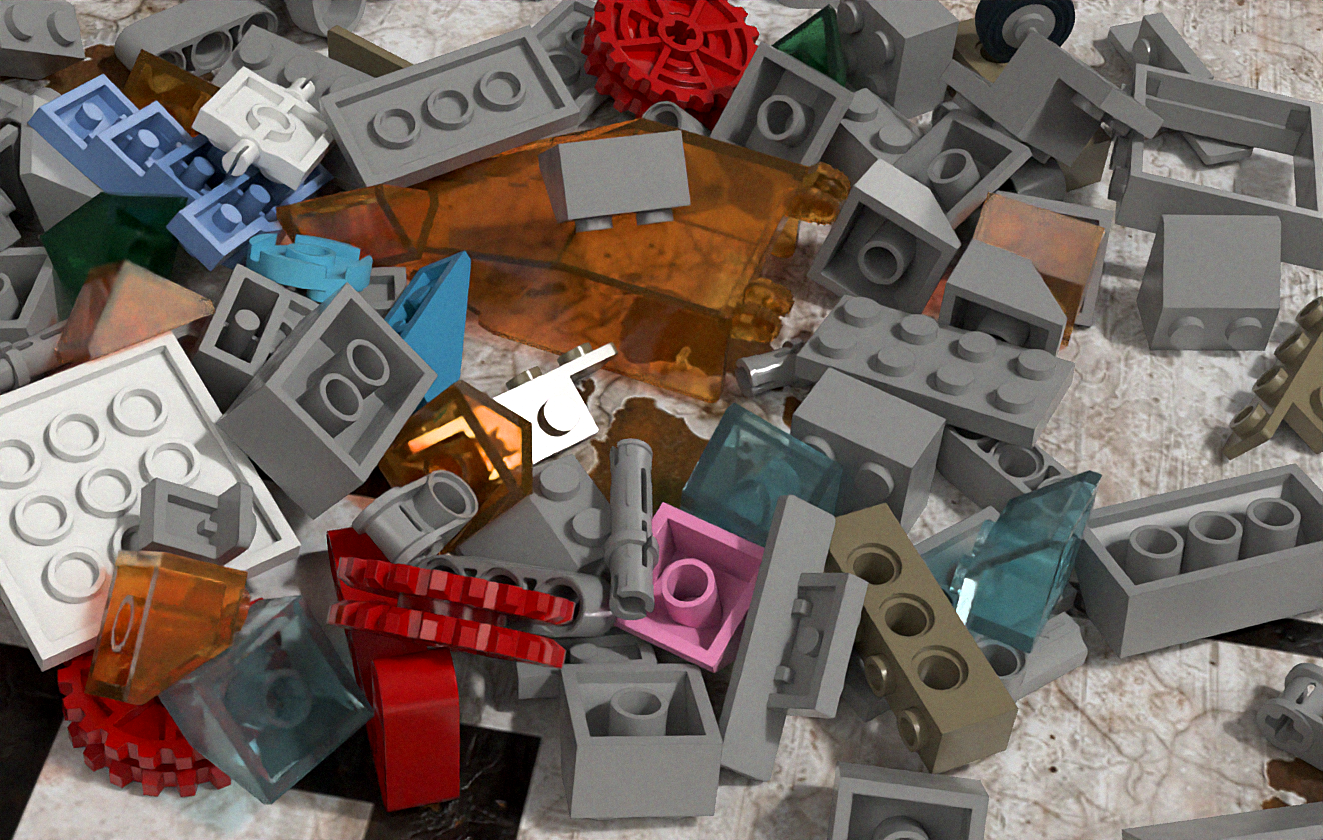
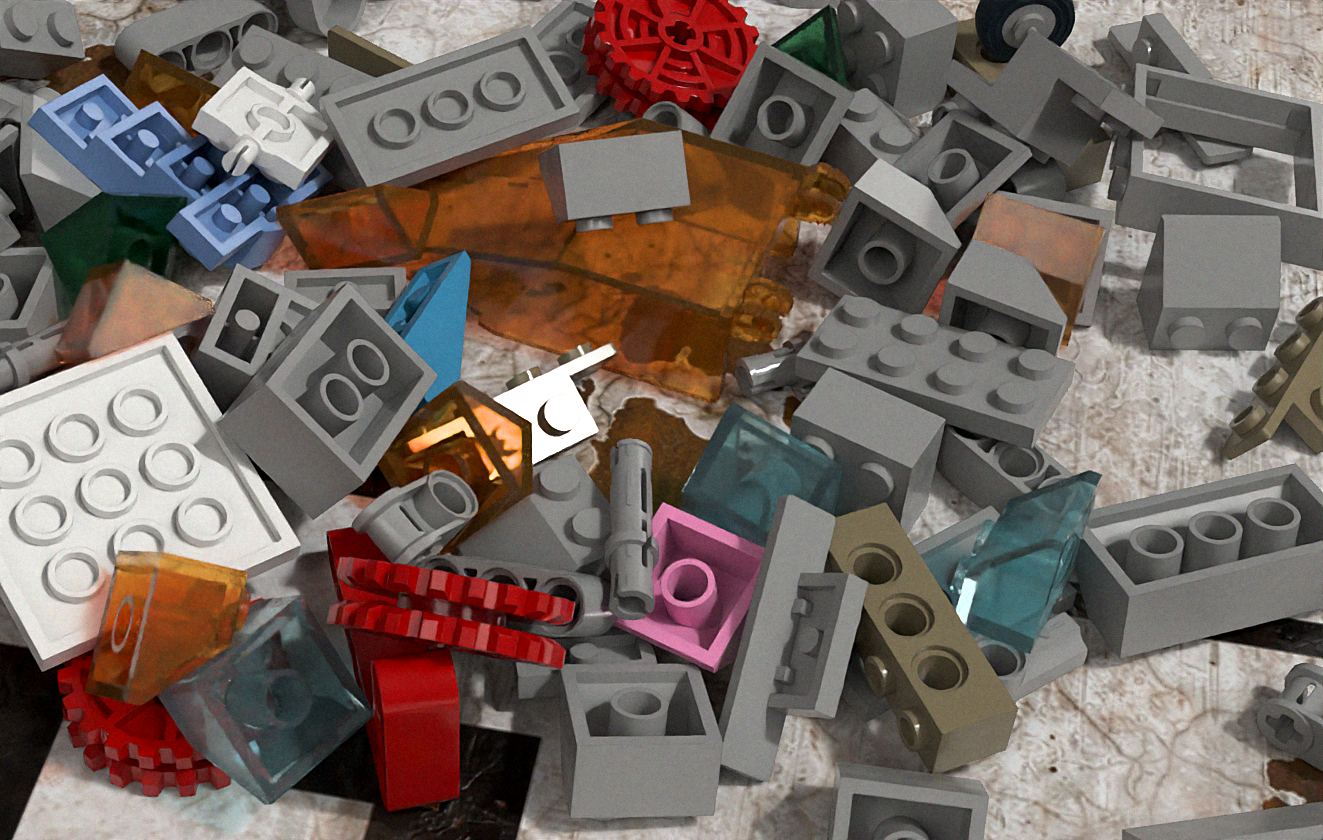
light grey bracket [138,477,257,573] -> none
medium azure plate [246,233,373,303] -> none

